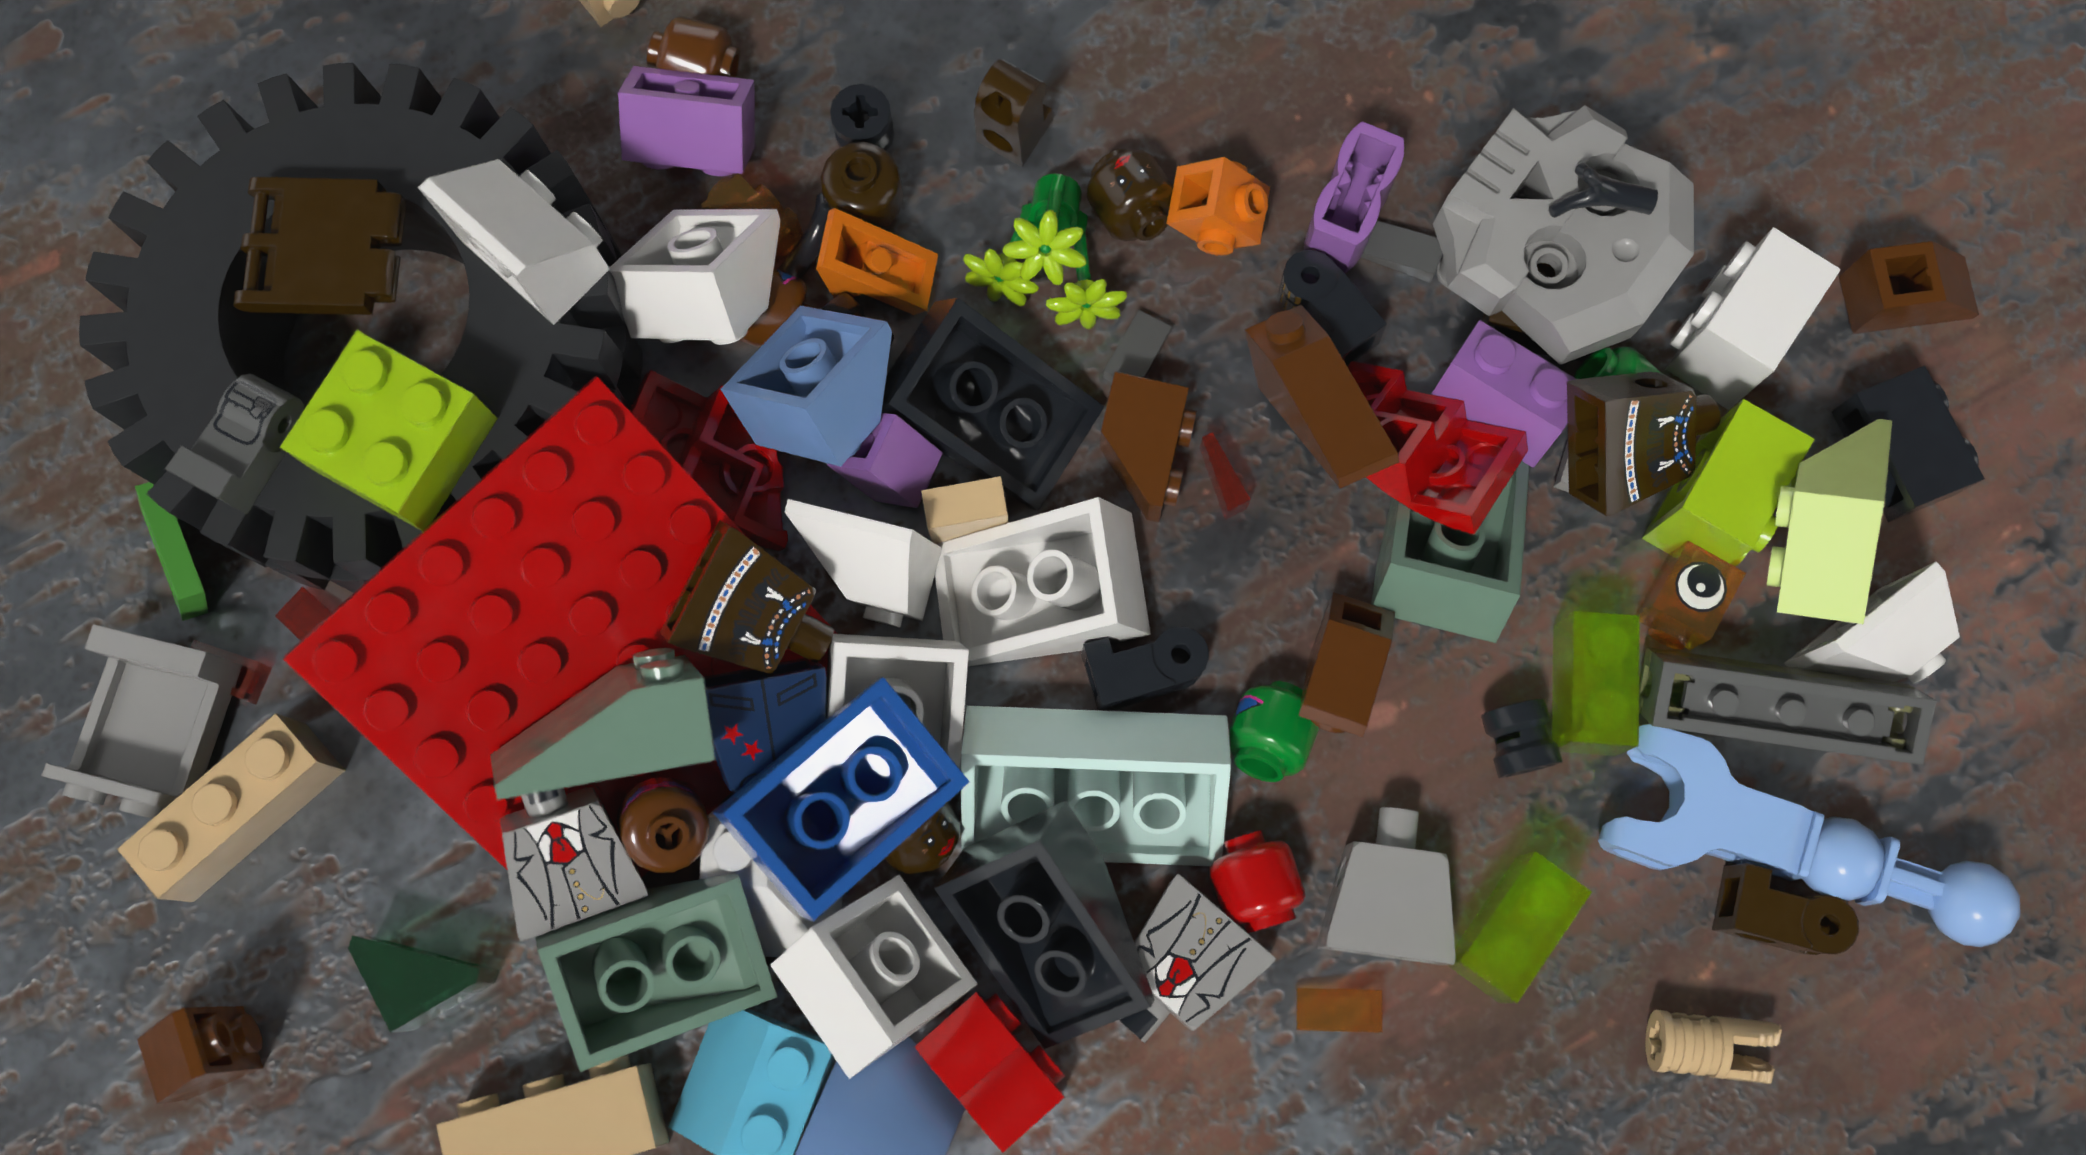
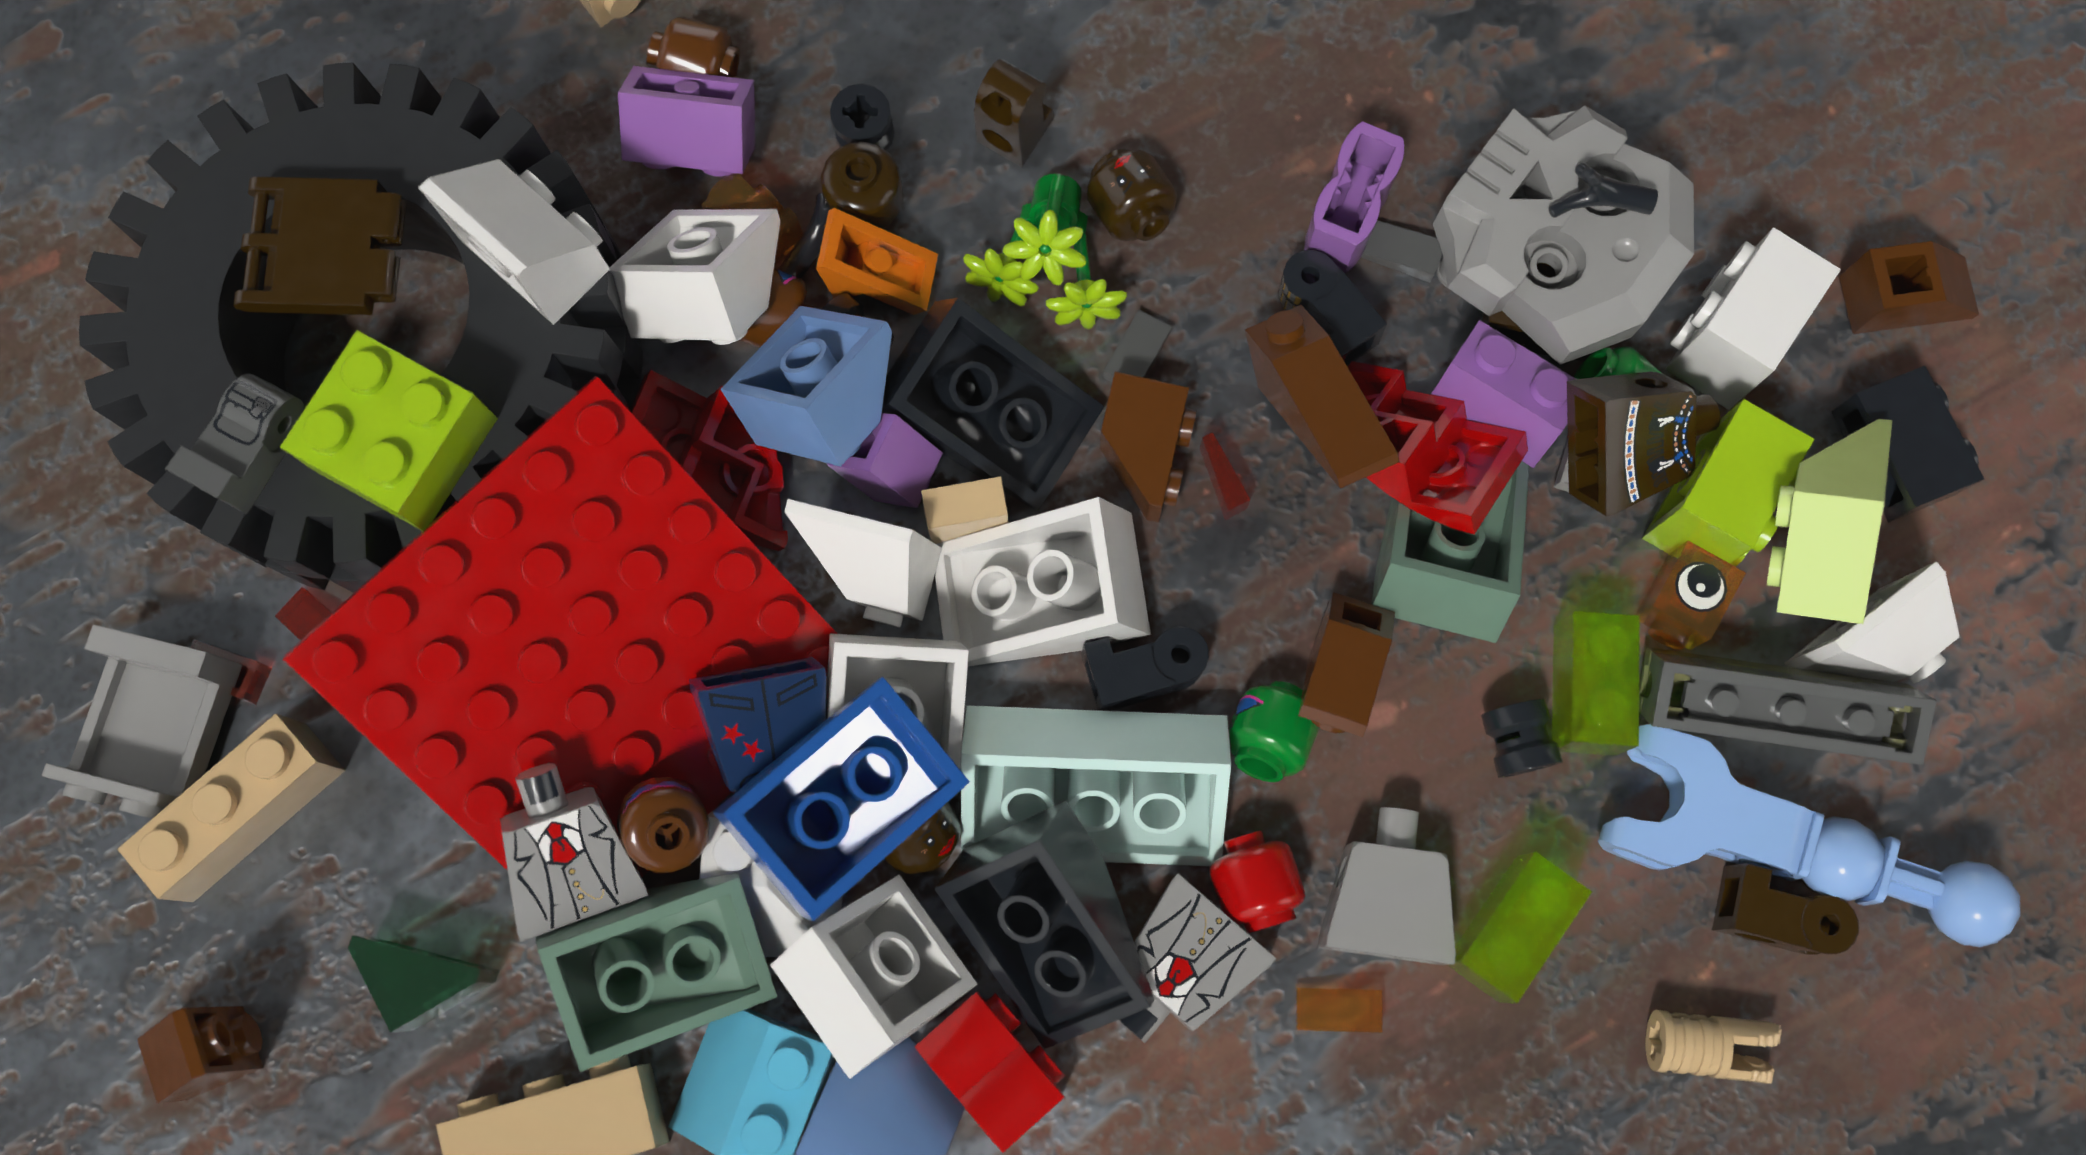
bright green tile [135,482,209,621] -> none
sand green slope [490,648,715,800] -> none
dark brown torso [660,520,834,674] -> none
orange brick [1166,157,1270,255] -> none

